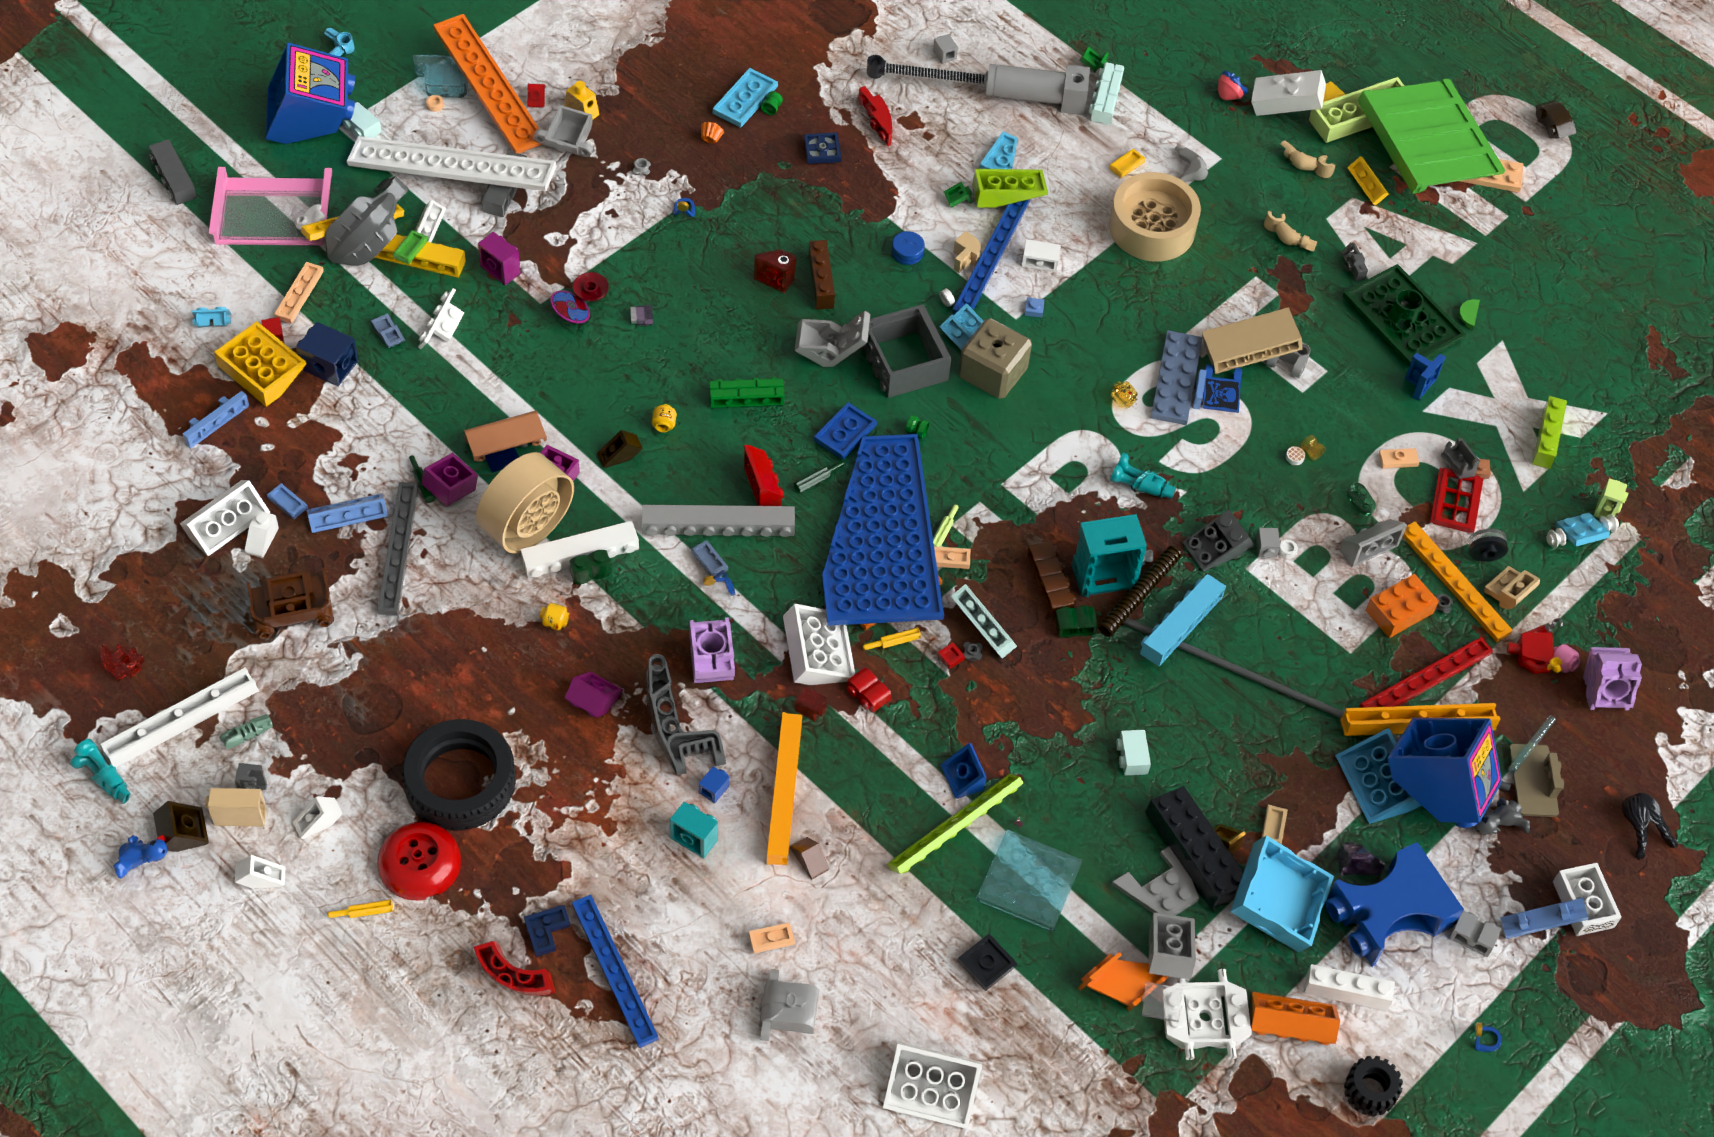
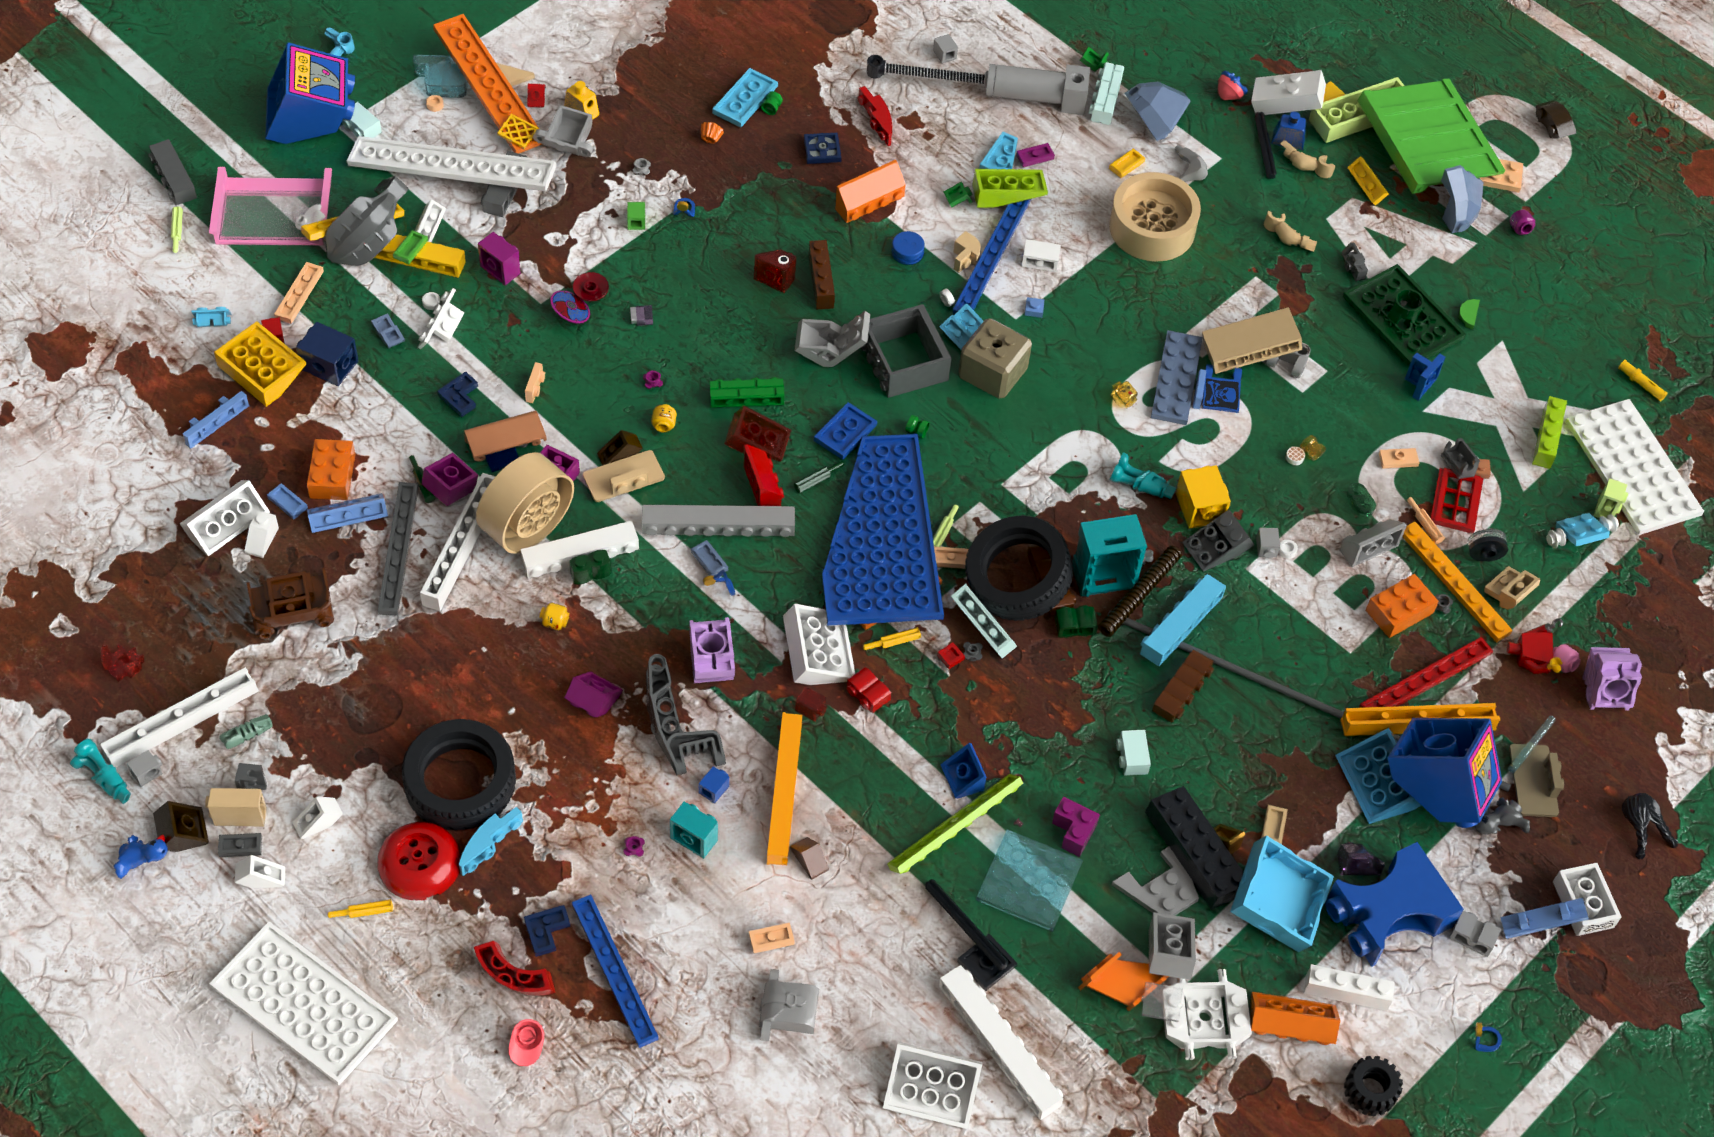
none -> light grey brick [127,750,163,787]
none -> yellowish green axle [171,206,183,253]
none -> white plate [209,922,398,1085]
none -> dark grey plate [218,833,262,857]
none -> orange brick [307,439,356,500]
none -> white brick [420,473,495,611]
none -> white tile [422,292,441,310]
none -> dark blue plate [437,372,478,418]
none -> medium azure slope [459,807,523,876]
none -> tan tile [496,63,535,86]
none -> yellow window [497,114,539,149]
none -> coral cap [508,1019,544,1066]
none -> light nougat plate [525,362,545,403]
none -> tan bracket [583,450,665,502]
none -> magenta plate [623,836,645,857]
none -> bright green brick [627,202,645,230]
none -> magenta plate [643,371,663,389]
none -> clear red slope [724,405,791,462]
none -> slope [835,160,906,223]
none -> black axle [925,879,1008,970]
none -> white brick [939,965,1063,1120]
none -> black tyre [965,515,1073,621]
none -> magenta plate [1016,143,1055,167]
none -> magenta brick [1052,796,1100,857]
none -> sand blue brick [1125,81,1191,141]
none -> reddish brown brick [1152,649,1214,723]
none -> yellow brick [1175,465,1231,529]
none -> black axle [1255,112,1277,179]
none -> blue torso [1271,111,1306,150]
none -> light nougat axle [1407,497,1445,544]
none -> brick [1441,165,1483,233]
none -> magenta head [1510,209,1535,235]
none -> white plate [1565,399,1704,535]
none -> yellow pin [1618,359,1668,402]

